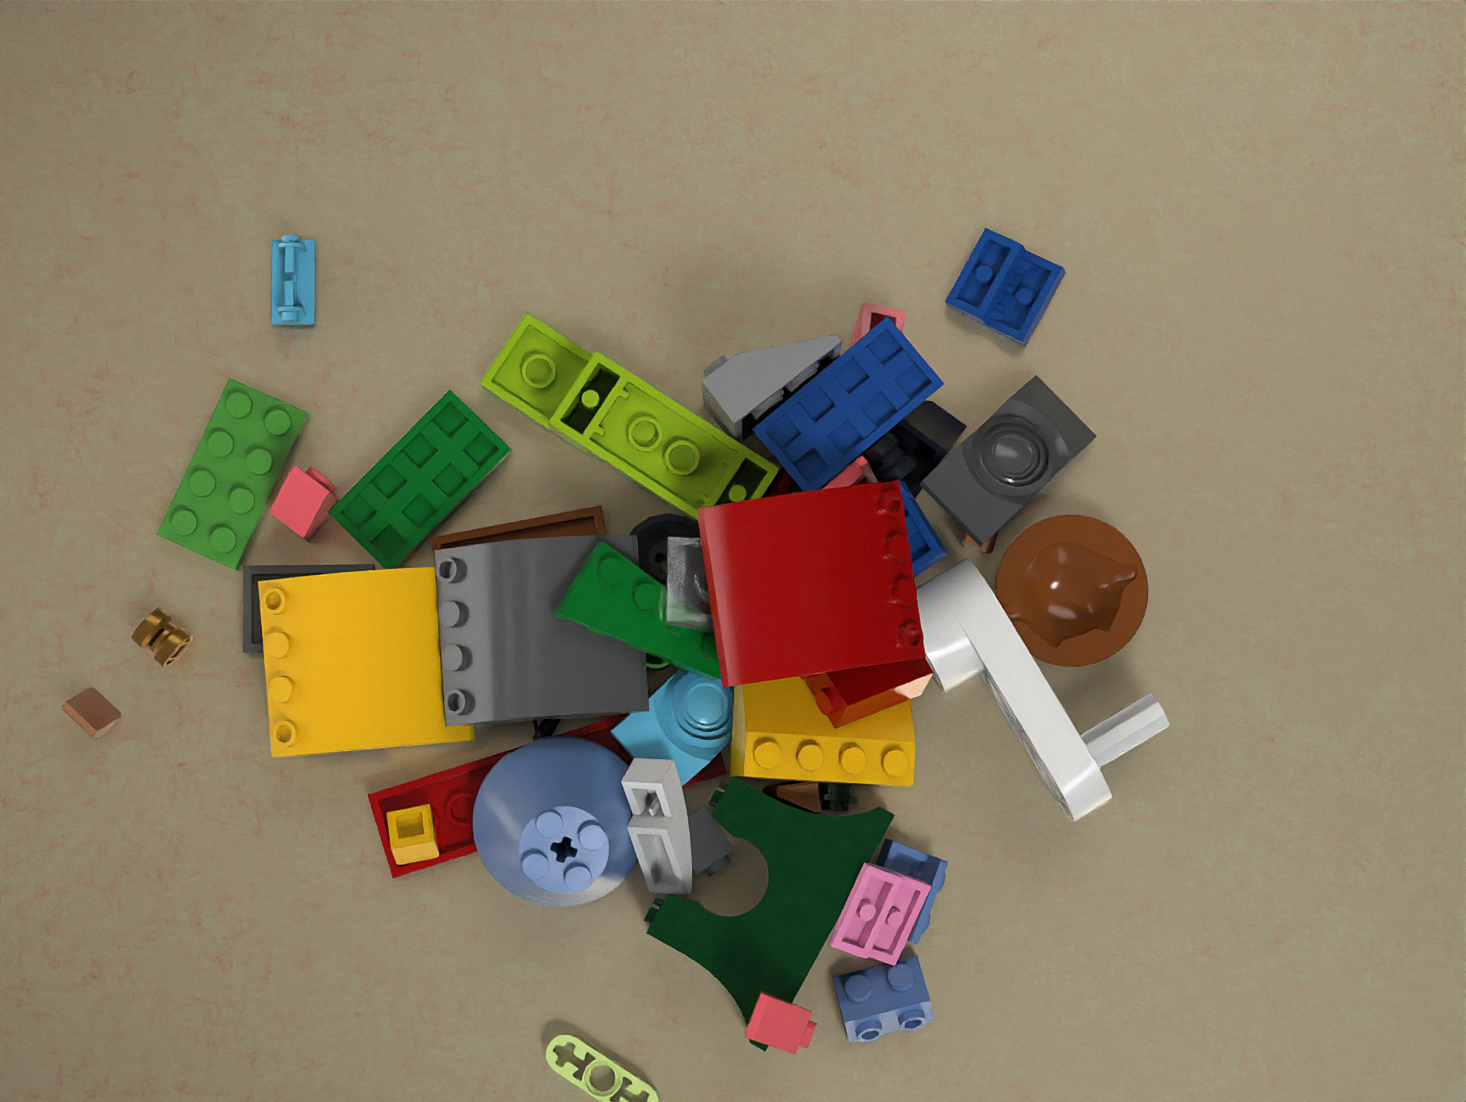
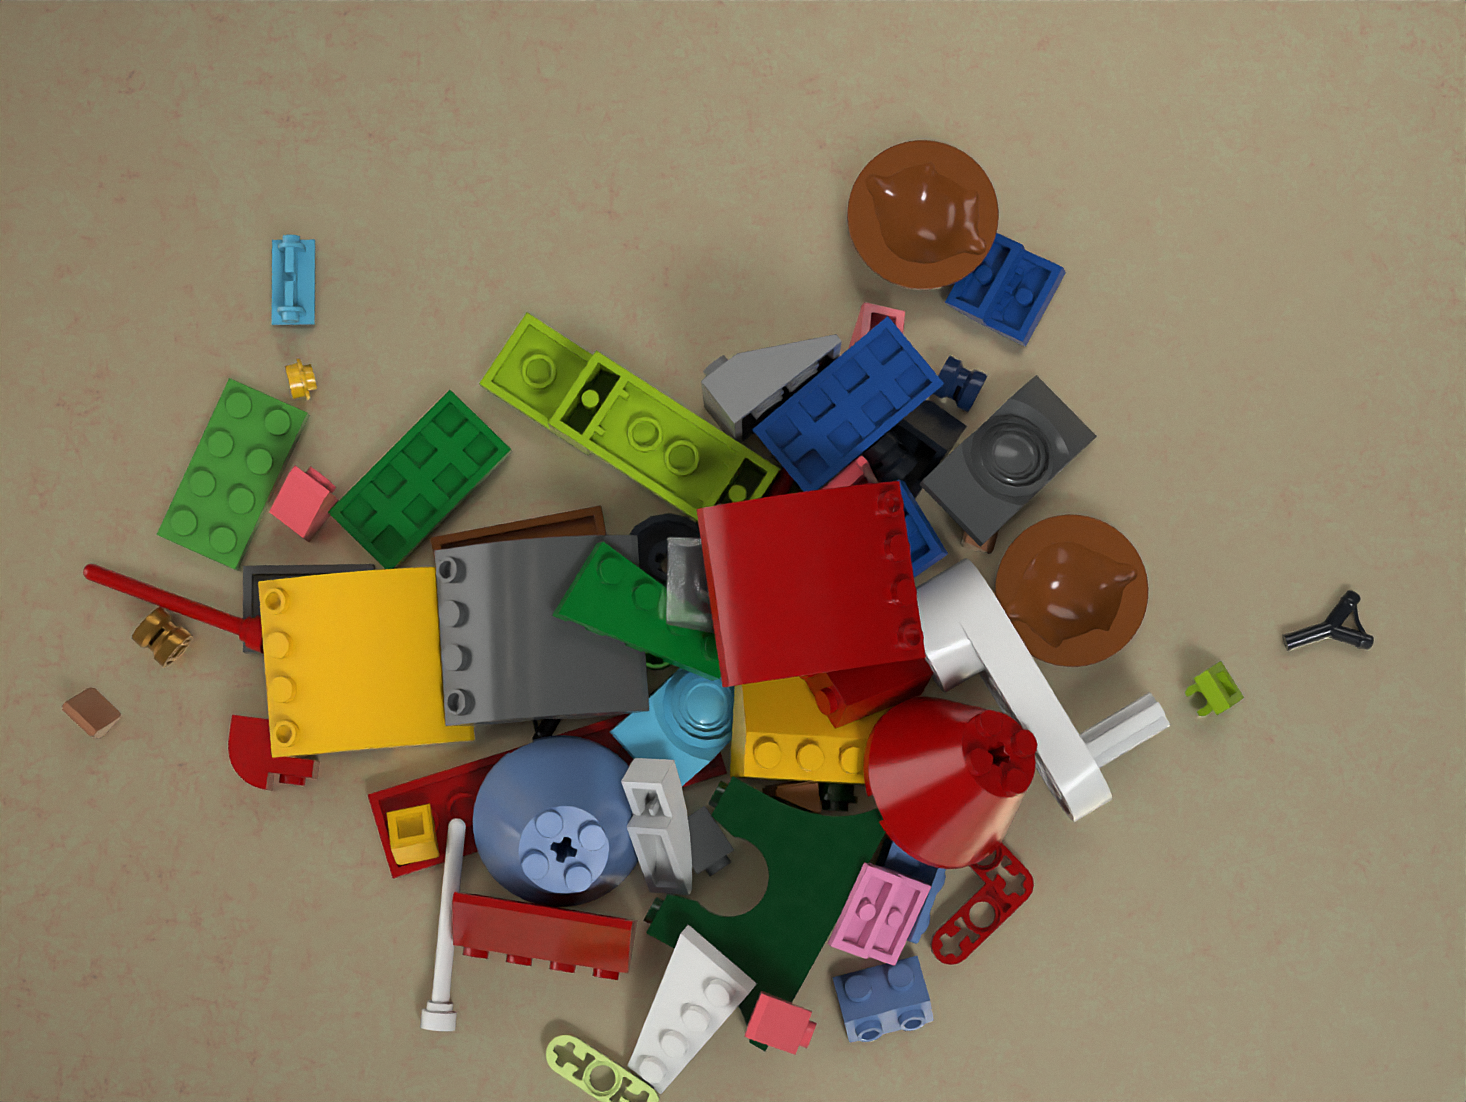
none -> red piece [83,563,264,654]
none -> red brick [228,715,320,791]
none -> yellow plate [285,358,317,400]
none -> white piece [420,818,466,1031]
none -> red slope [452,892,638,980]
none -> white wing [628,925,757,1095]
none -> dark orange piece [847,140,999,290]
none -> red cone [863,696,1038,869]
none -> red beam [930,842,1034,965]
none -> dark blue wheel [933,355,988,413]
none -> lime tile [1185,661,1244,716]
none -> black piece [1282,590,1374,651]

